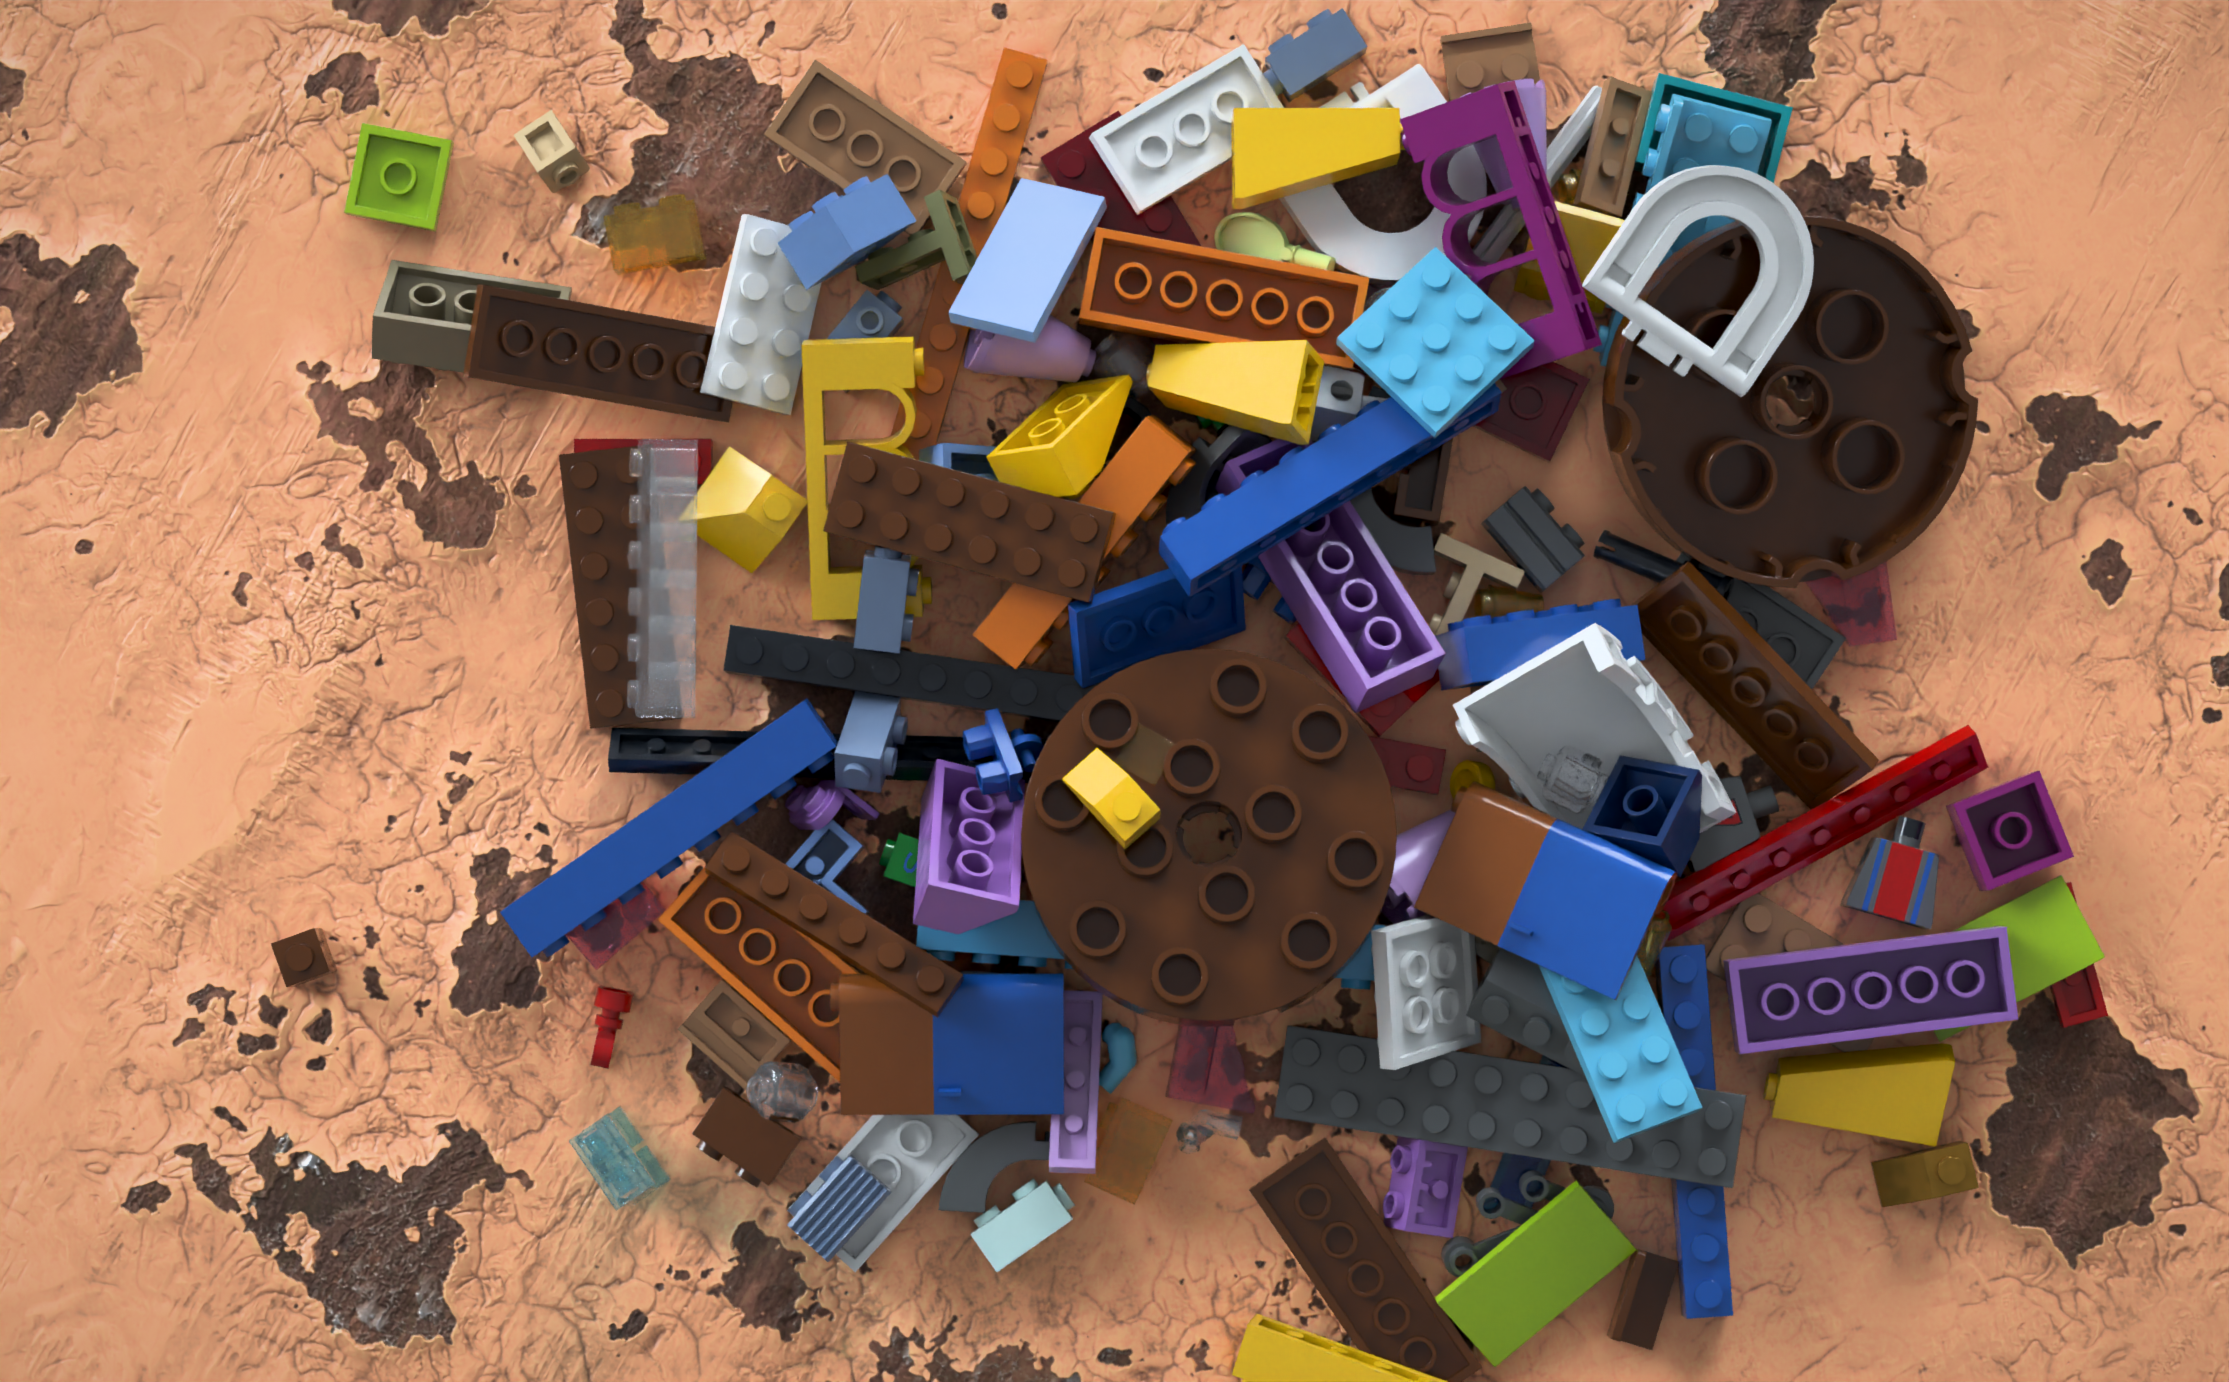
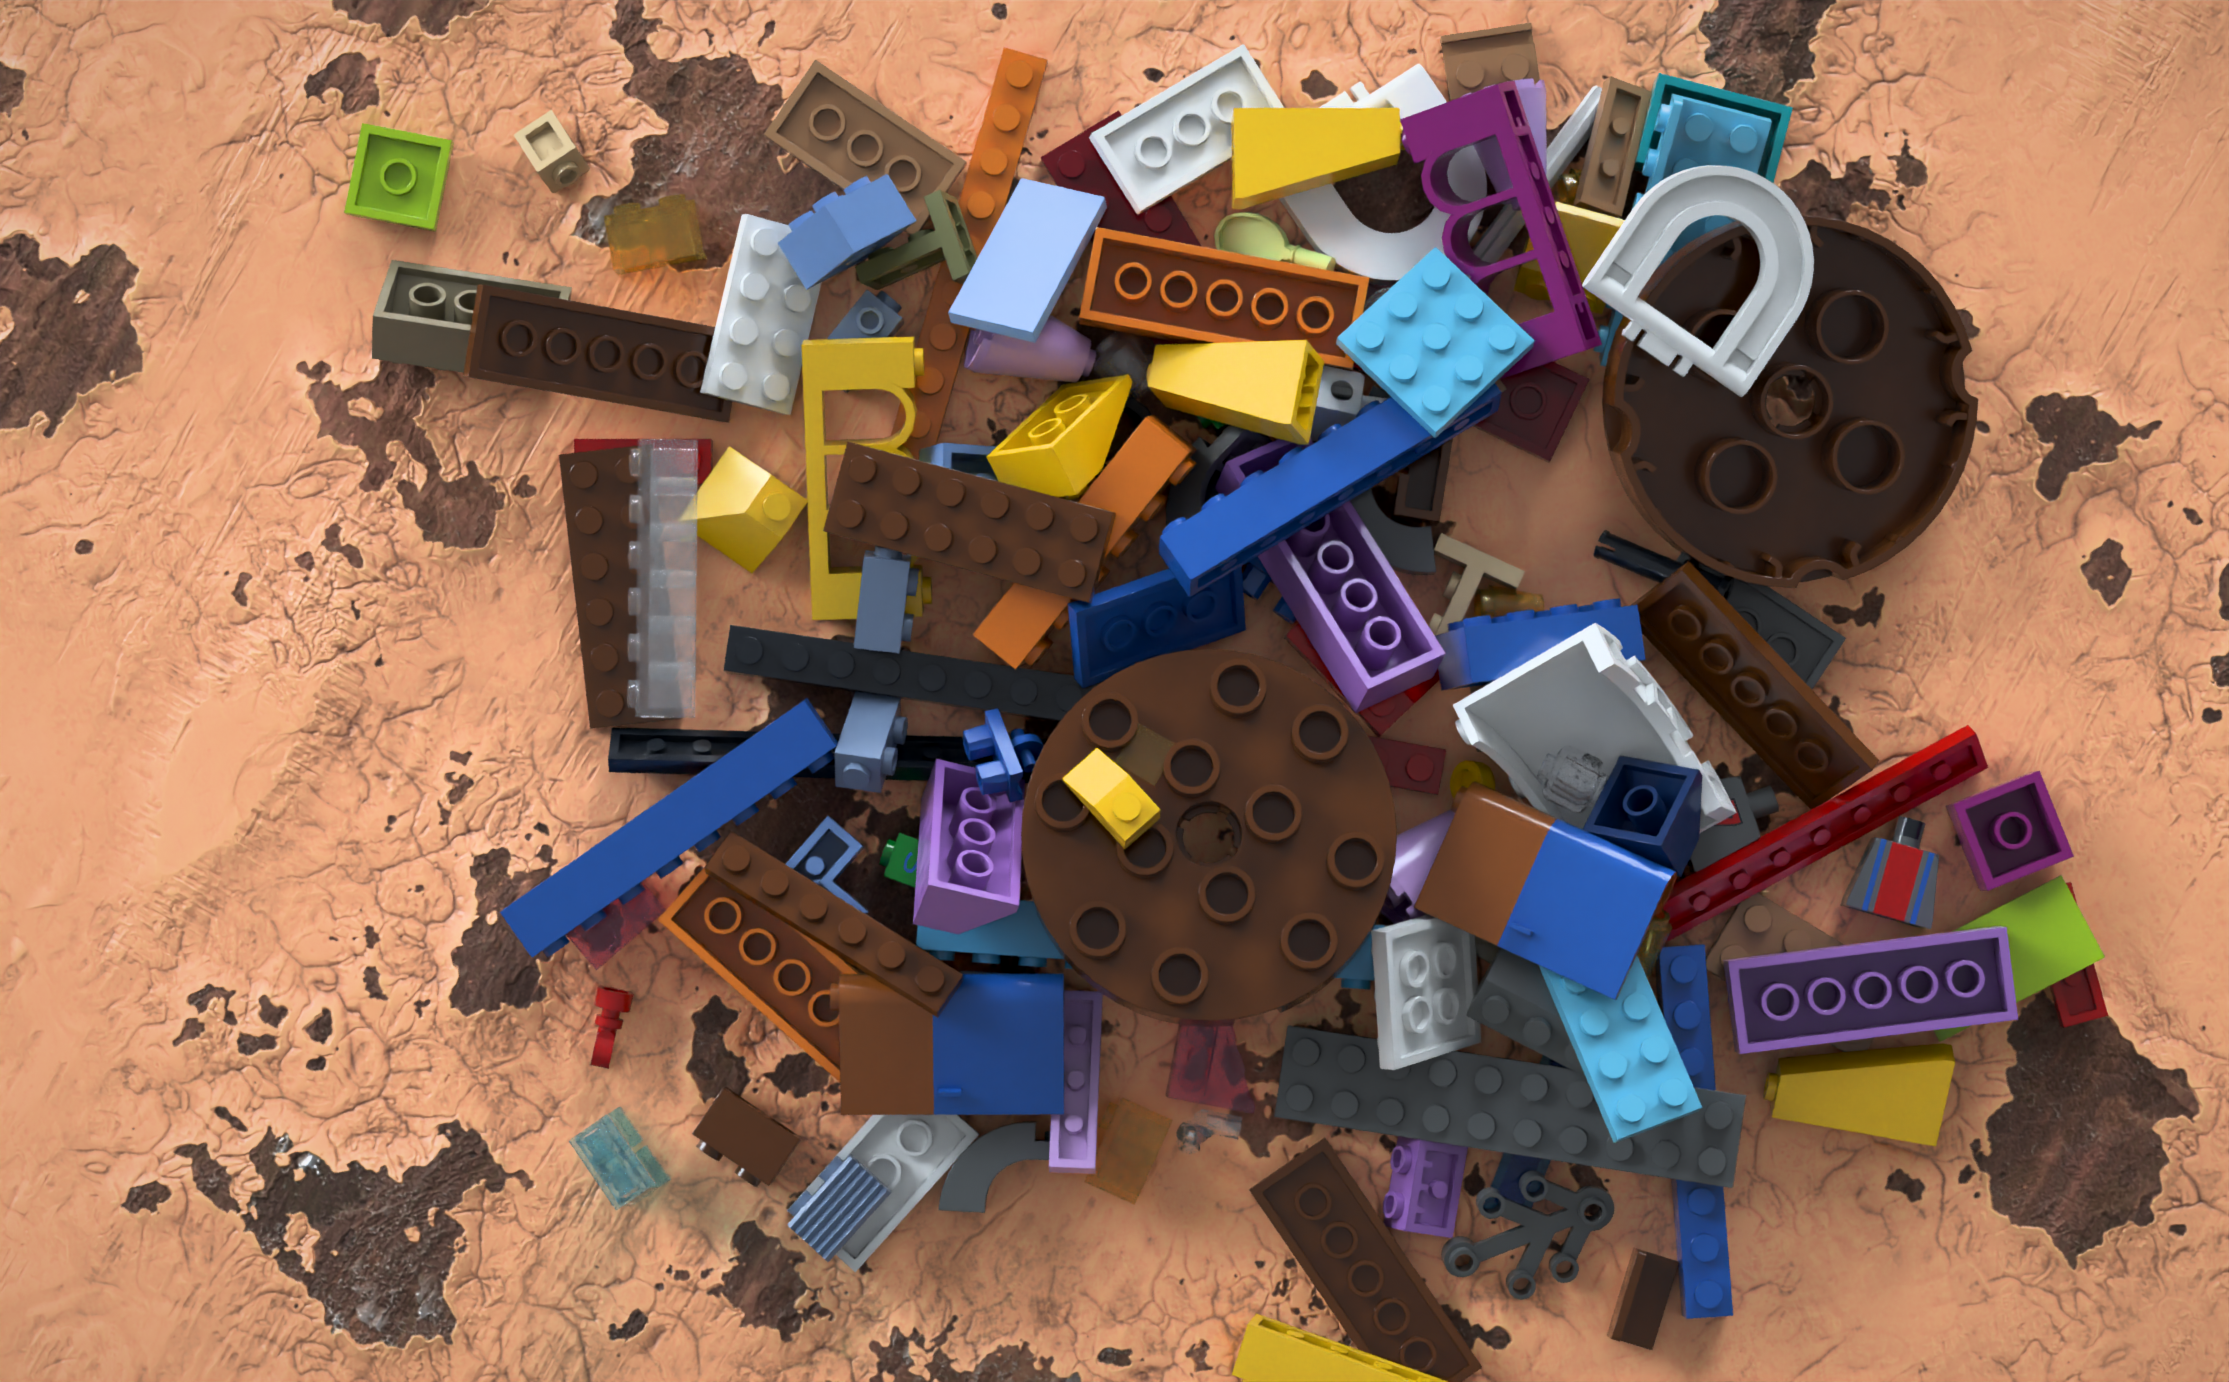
reddish brown brick [271,928,337,987] -> none
medium nougat plate [678,979,791,1090] -> none
clear head [746,1061,818,1123] -> none
medium lavender bracket [785,780,879,830] -> none
light aqua brick [970,1178,1075,1272] -> none
medium azure arm [1099,1022,1137,1094] -> none
sand blue brick [1262,8,1367,102] -> none
lime tile [1435,1180,1636,1367] -> none
dark grey brick [1481,486,1585,594] -> none
clear pink wing [1806,561,1897,647] -> none
pearl gold slope [1870,1141,1979,1207] -> none

